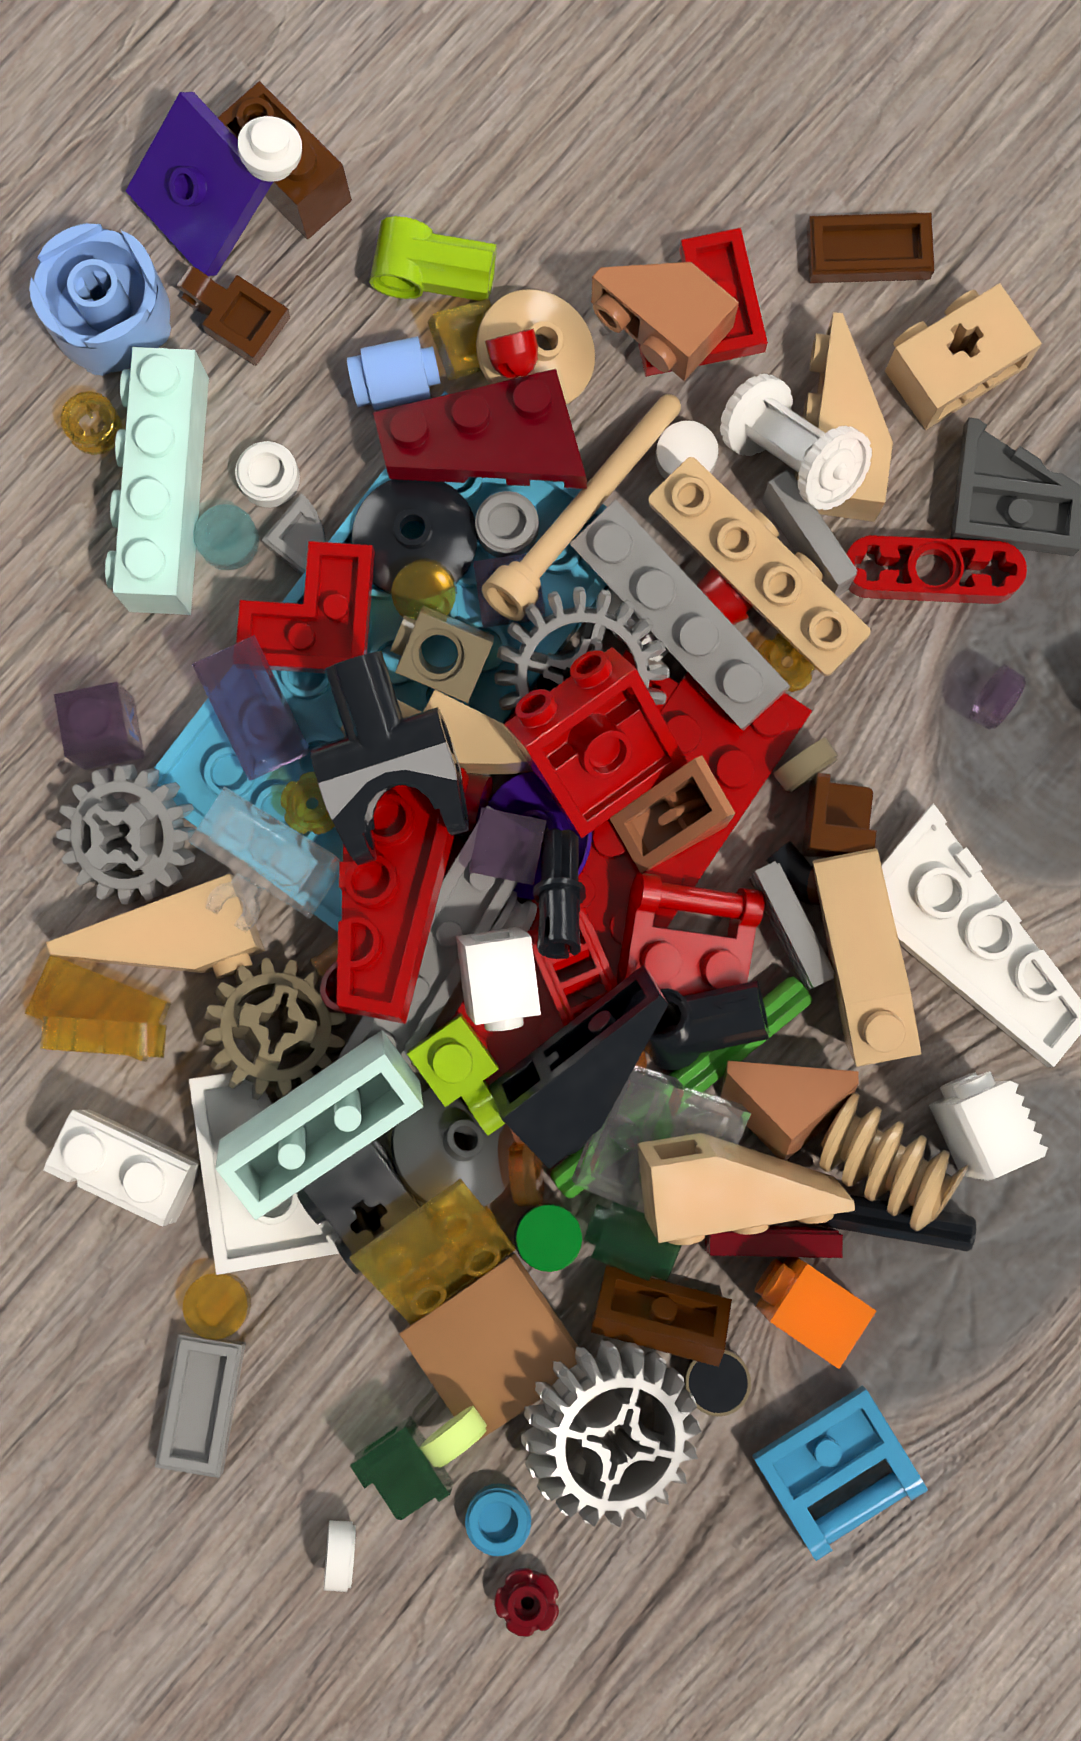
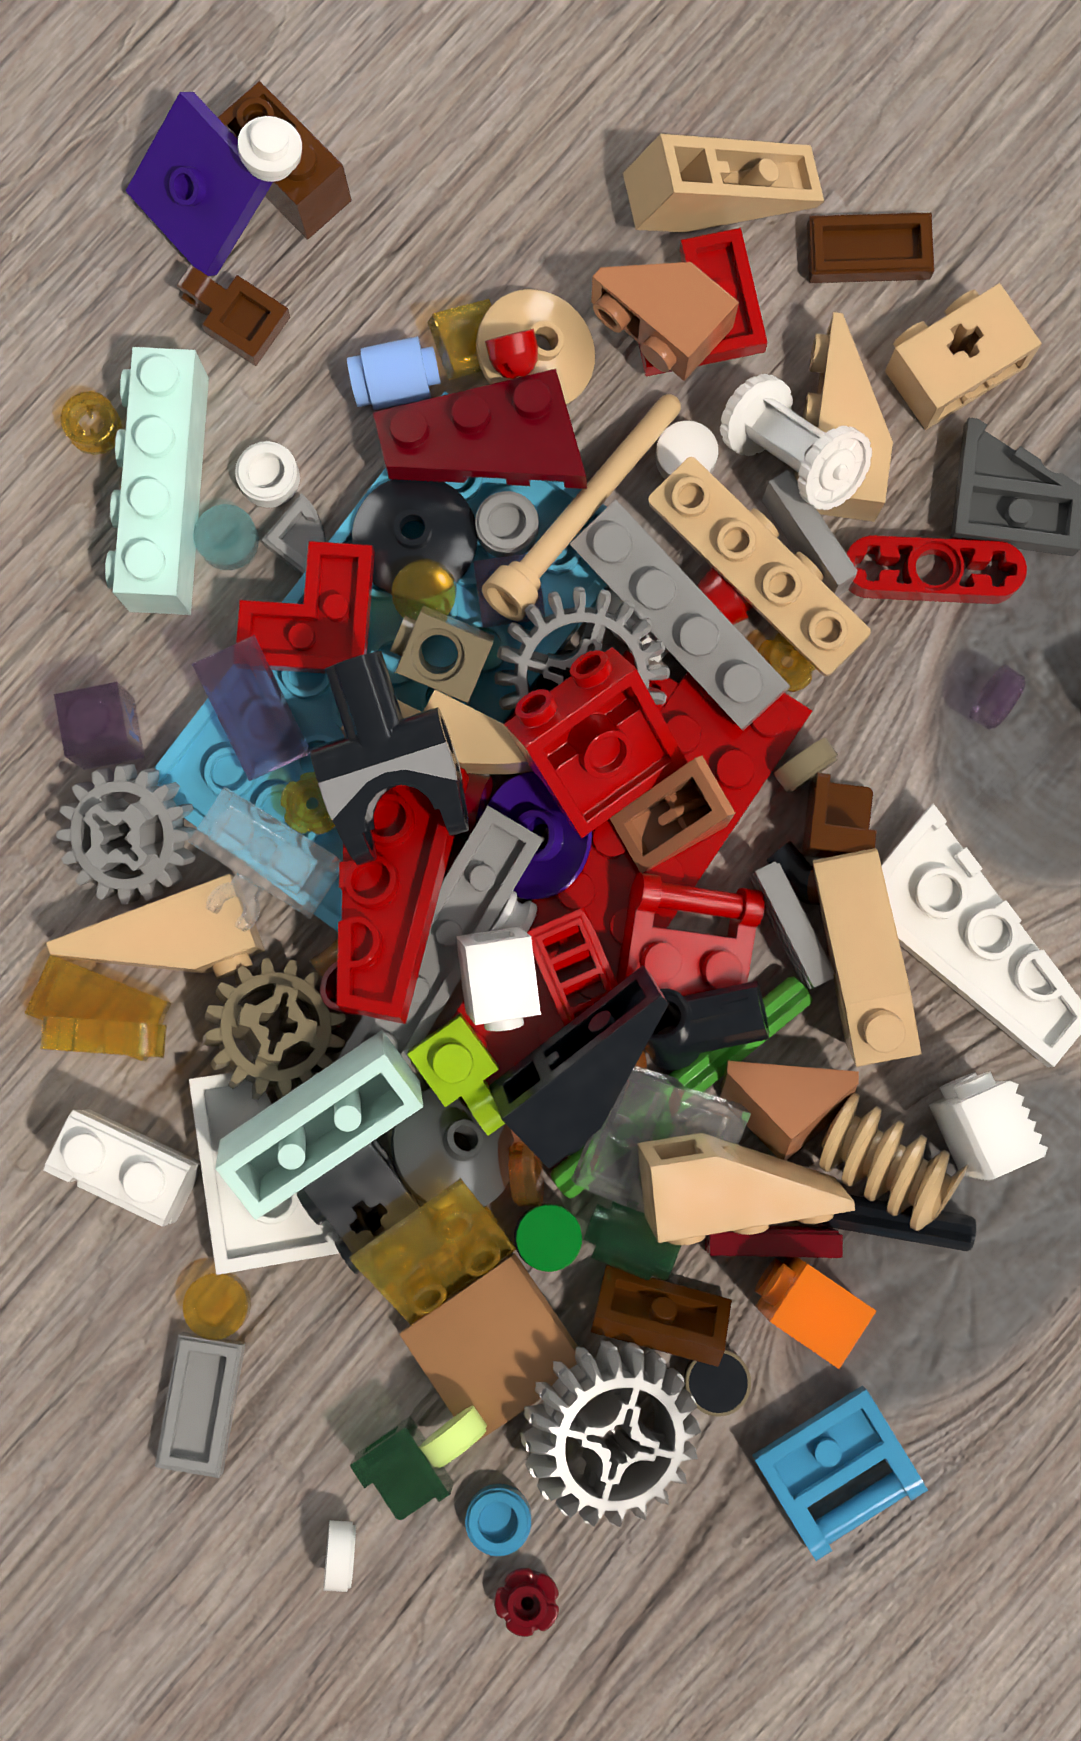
light blue brick [29,223,171,376] -> none
lime piece [369,216,497,302] -> none
clear purple tile [469,808,546,885] -> none
black axle [533,828,586,959] -> none
none -> tan slope [623,134,824,232]

